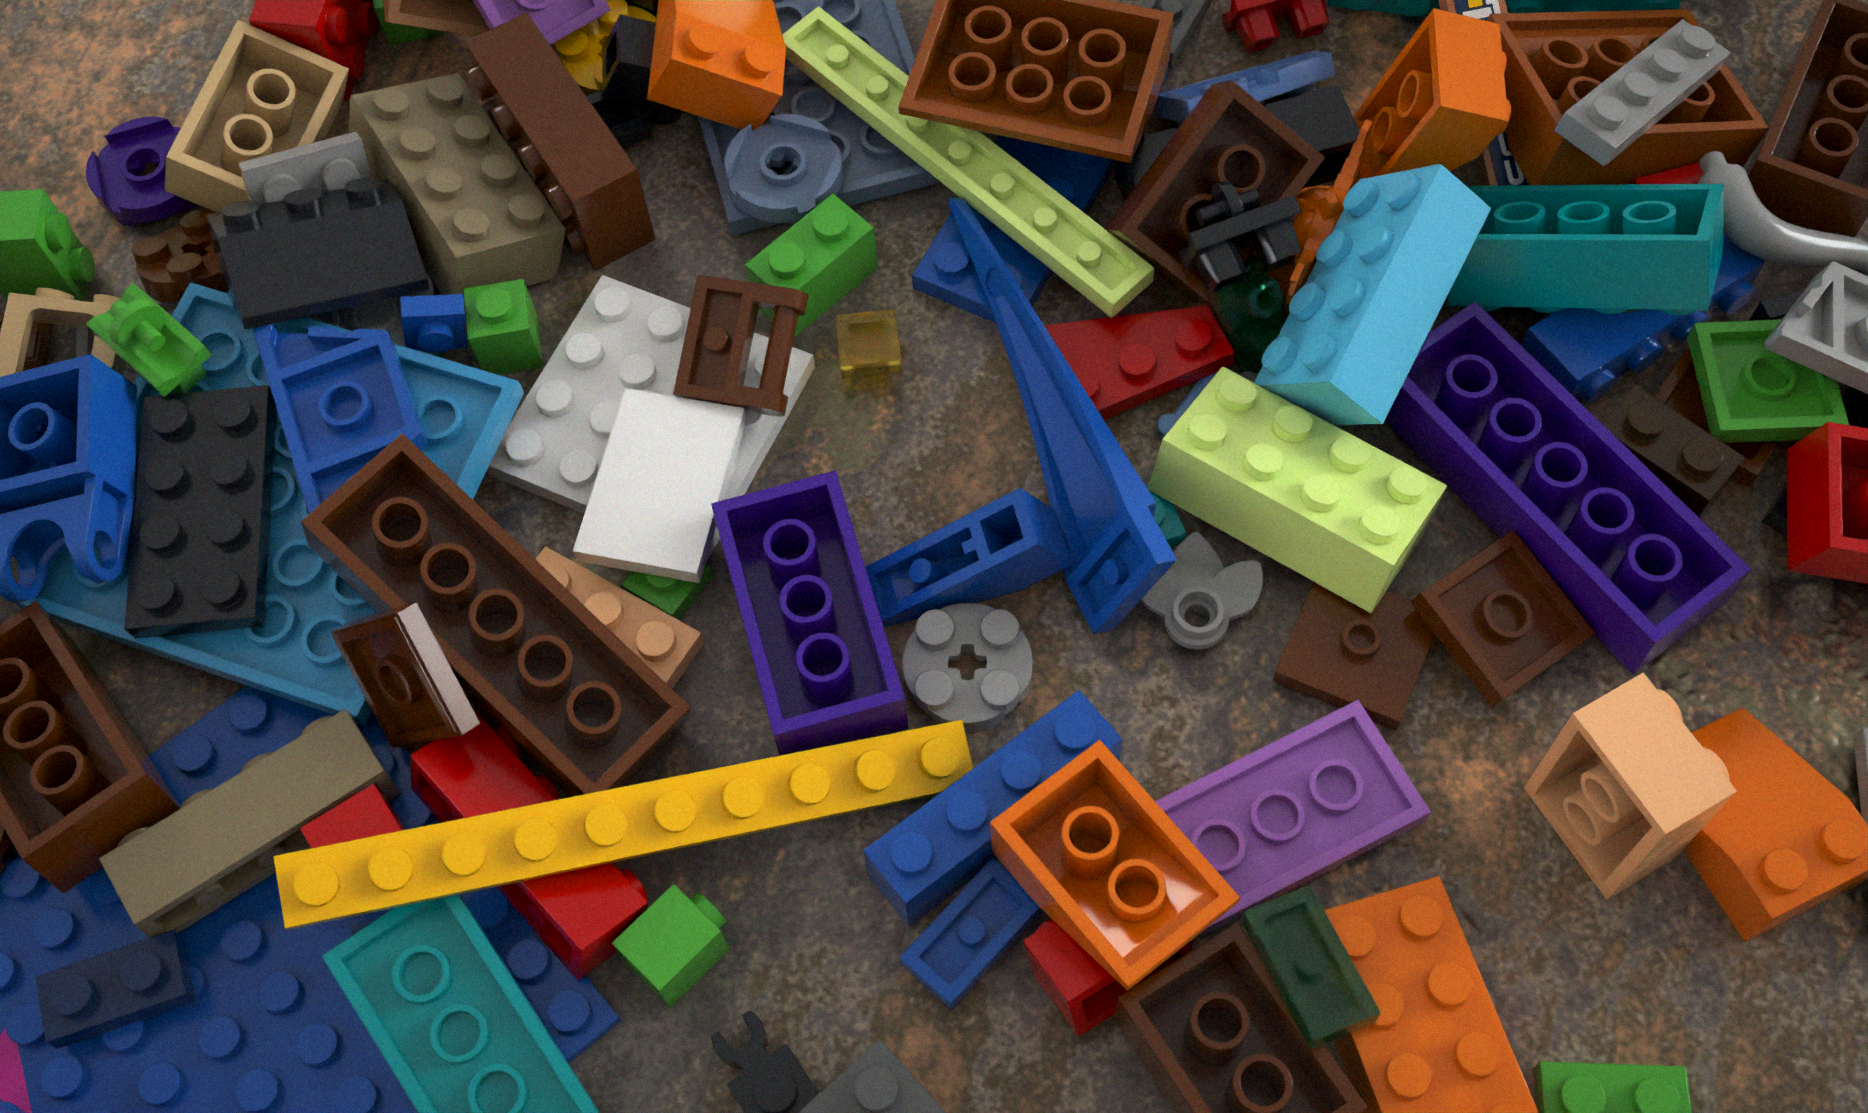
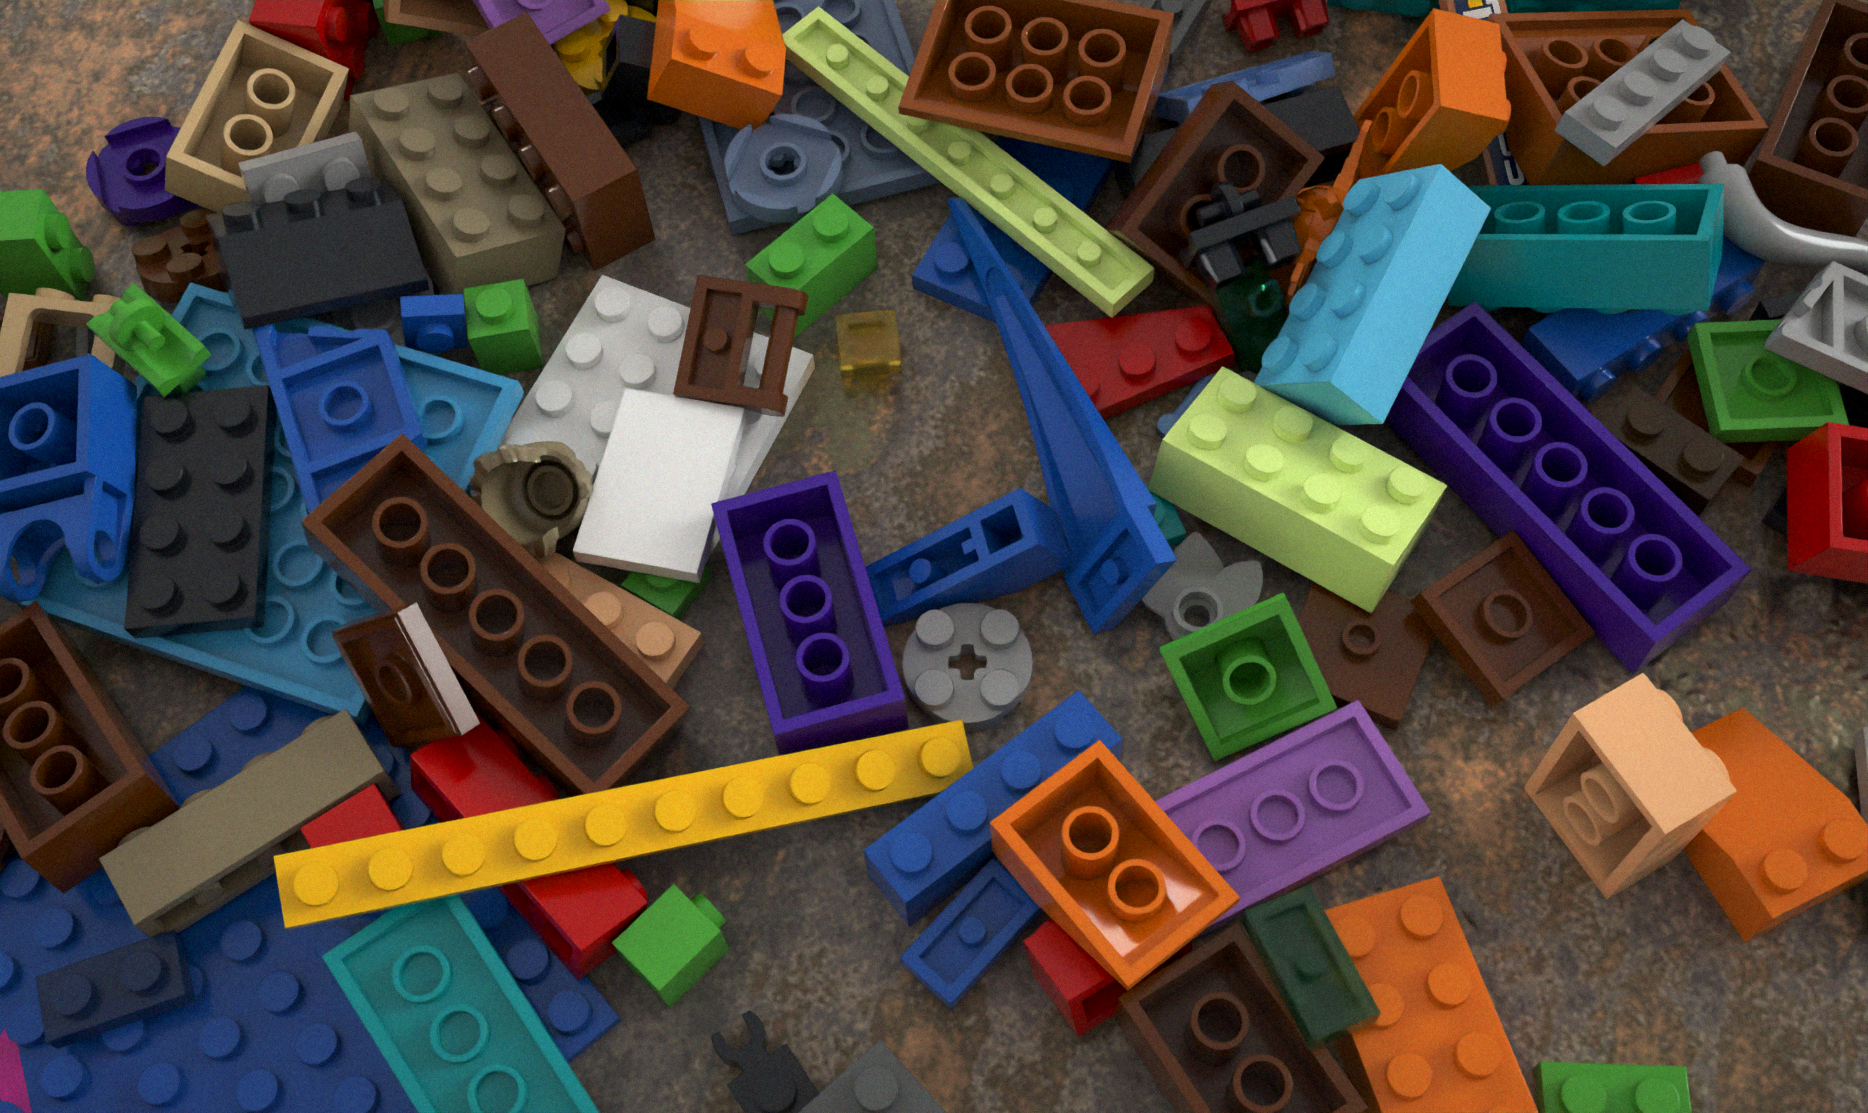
none -> dark tan hair [470,441,593,558]
none -> bright green slope [1159,592,1337,761]

